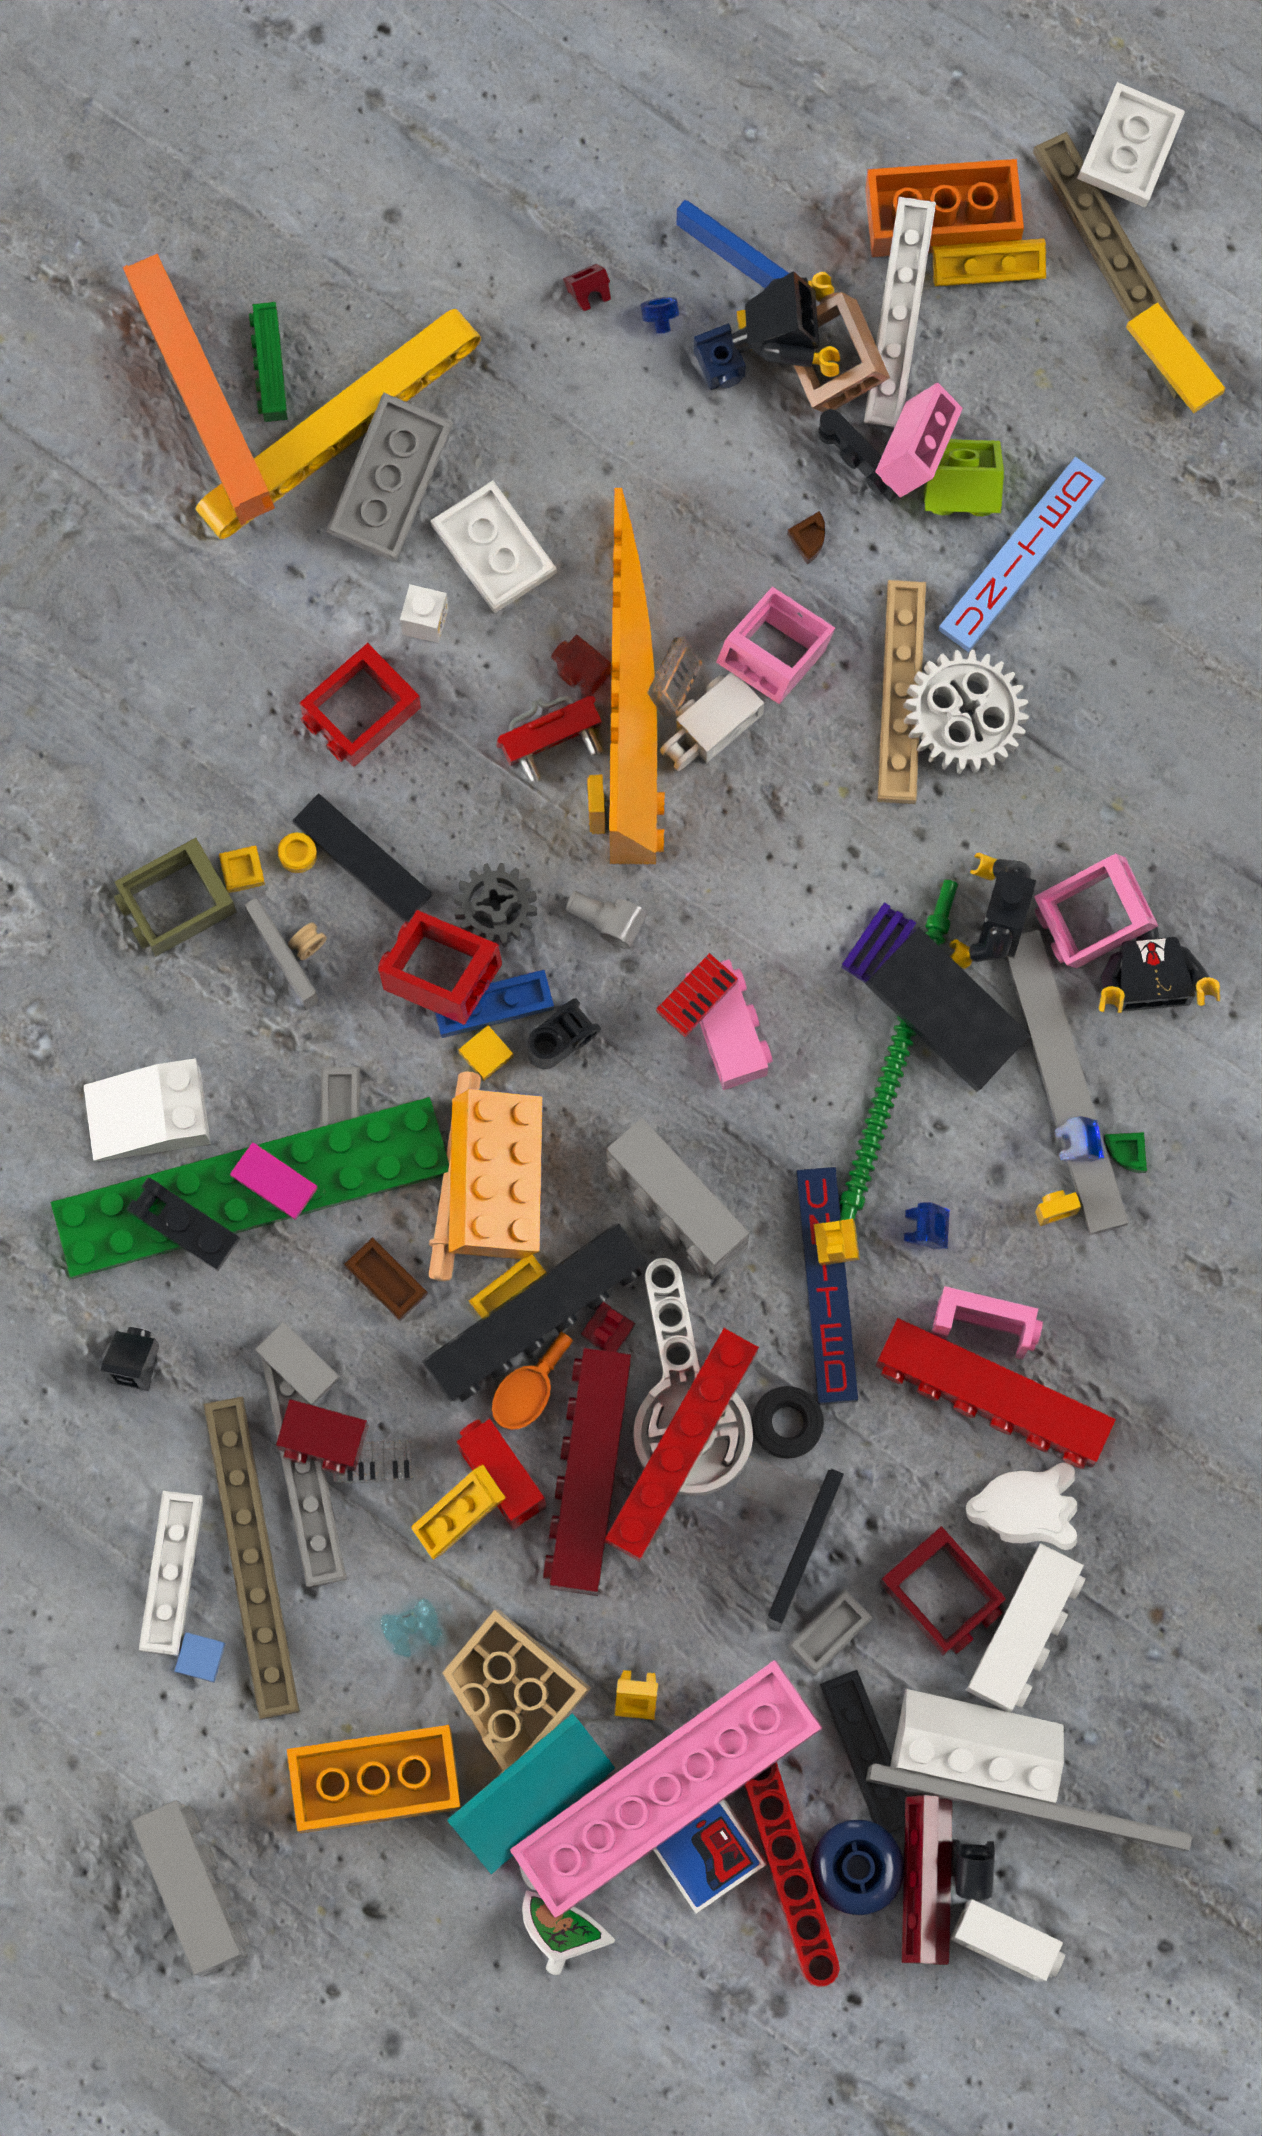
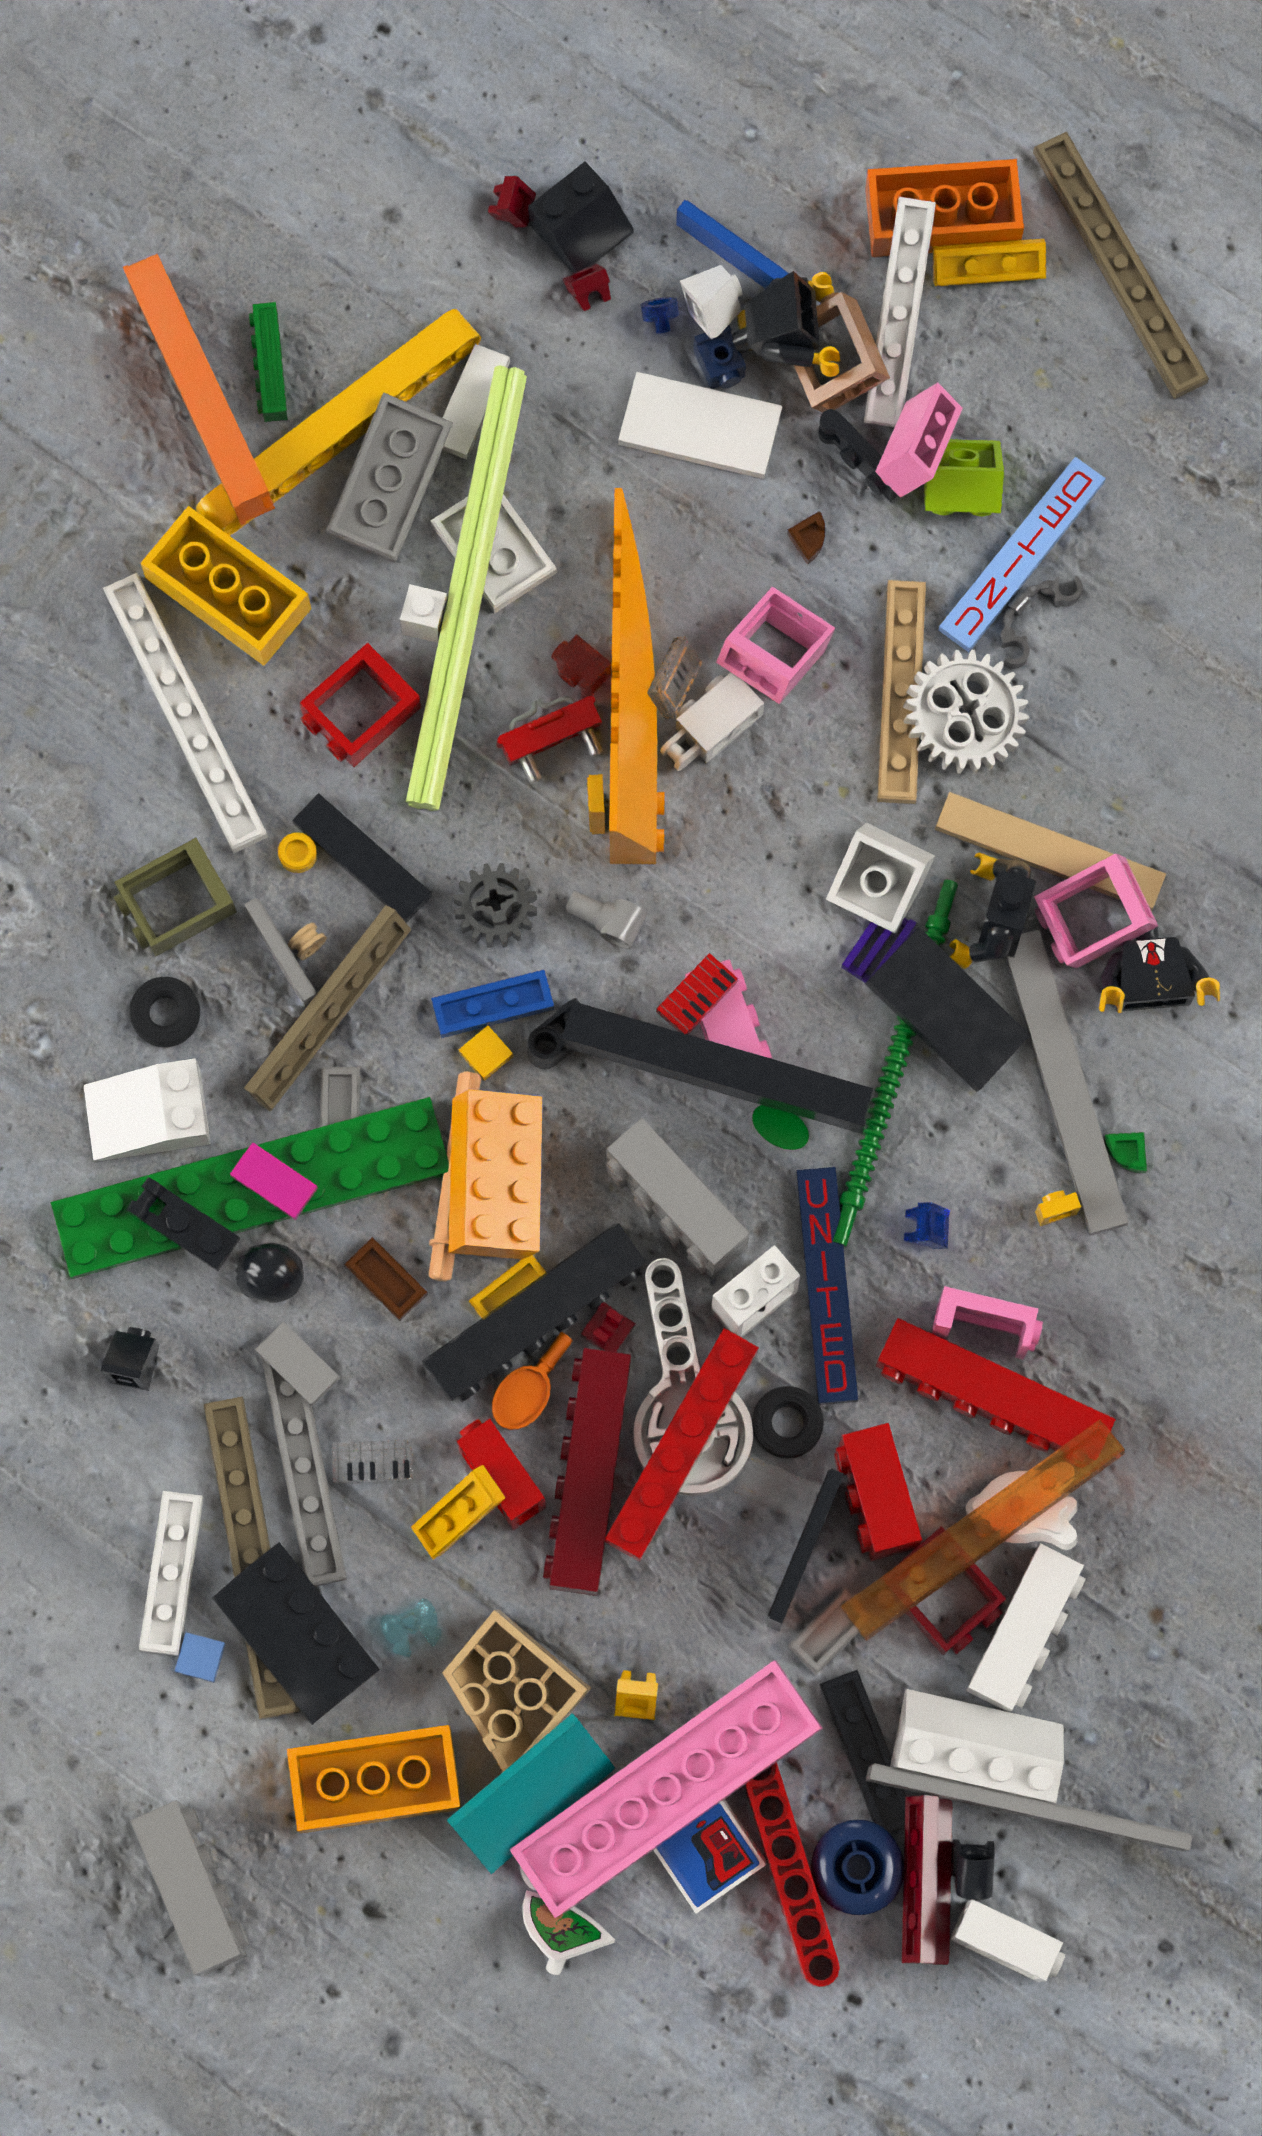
yellow tile [219,845,265,893] -> none
dark red brick [276,1399,369,1475] -> none
red window [378,910,502,1025] -> none
yellow tile [814,1219,860,1266] -> none
clear blue tile [1055,1116,1104,1162] -> none
white plate [1077,82,1185,208] -> none
yellow tile [1126,302,1226,413] -> none
none -> white tile [103,572,268,854]
none -> black tyre [129,977,200,1047]
none -> yellow brick [141,506,312,666]
none -> black slope [212,1542,380,1725]
none -> black hair [235,1243,304,1303]
none -> dark tan tile [244,905,411,1112]
none -> yellowish green axle [406,365,527,811]
none -> white tile [442,344,510,460]
none -> dark red tile [488,176,536,228]
none -> black slope [528,161,634,273]
none -> black tile [560,1001,873,1134]
none -> white tile [618,372,782,479]
none -> white slope [680,265,743,339]
none -> white window [711,1245,800,1337]
none -> green sticker [752,1105,809,1150]
none -> white slope [826,822,935,933]
none -> red brick [834,1423,922,1561]
none -> clear orange tile [841,1419,1125,1641]
none -> tan tile [935,792,1166,911]
none -> flat silver piece [1000,576,1083,669]

